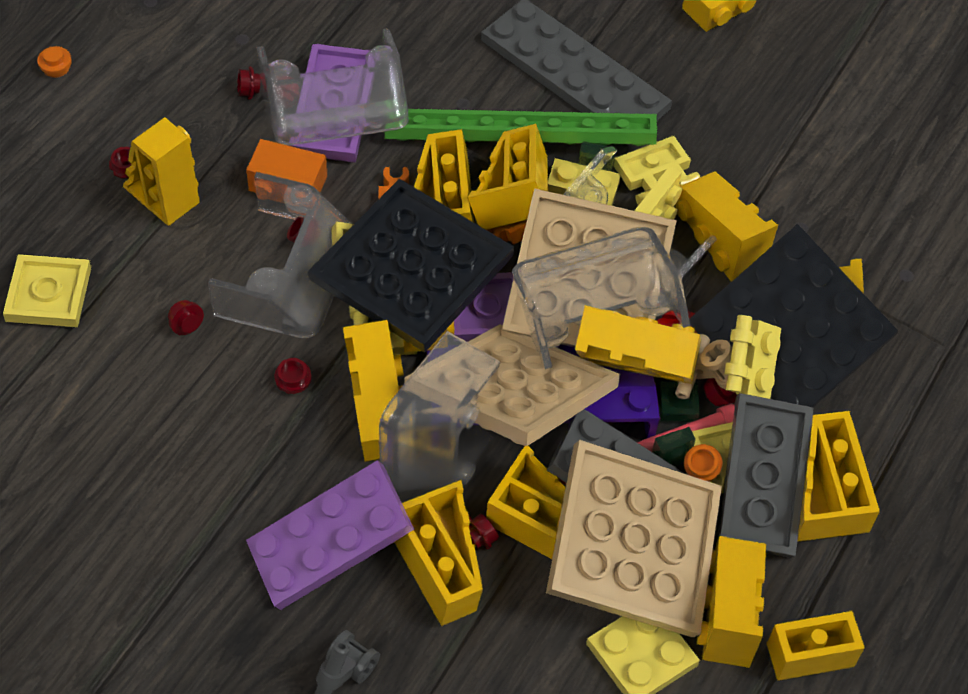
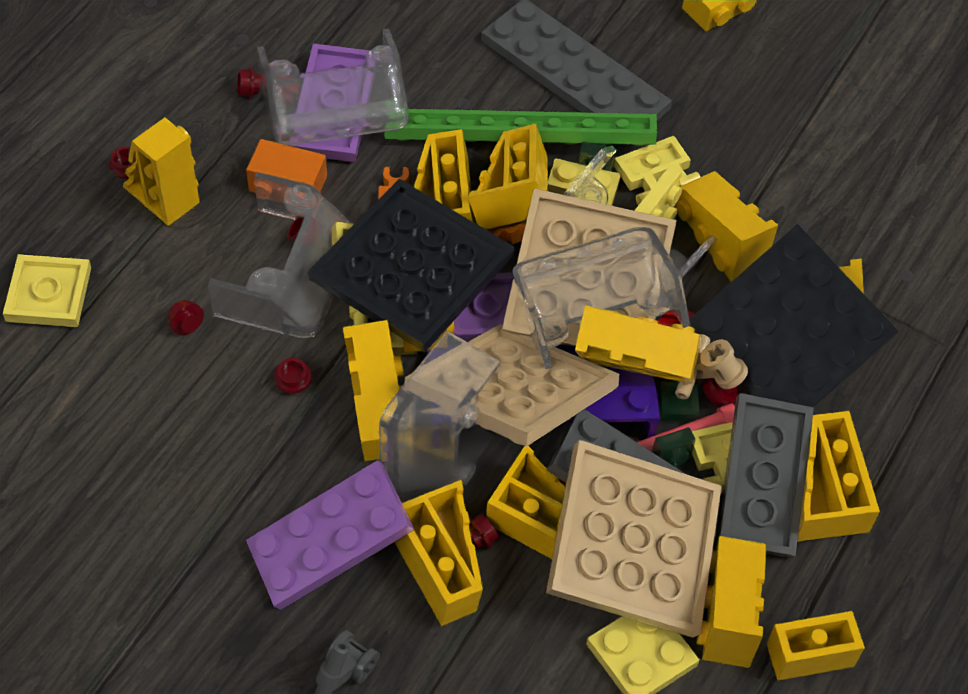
orange plate [37,46,72,78] -> none
orange plate [684,444,722,482] -> none
light yellow plate [724,315,781,399] -> none

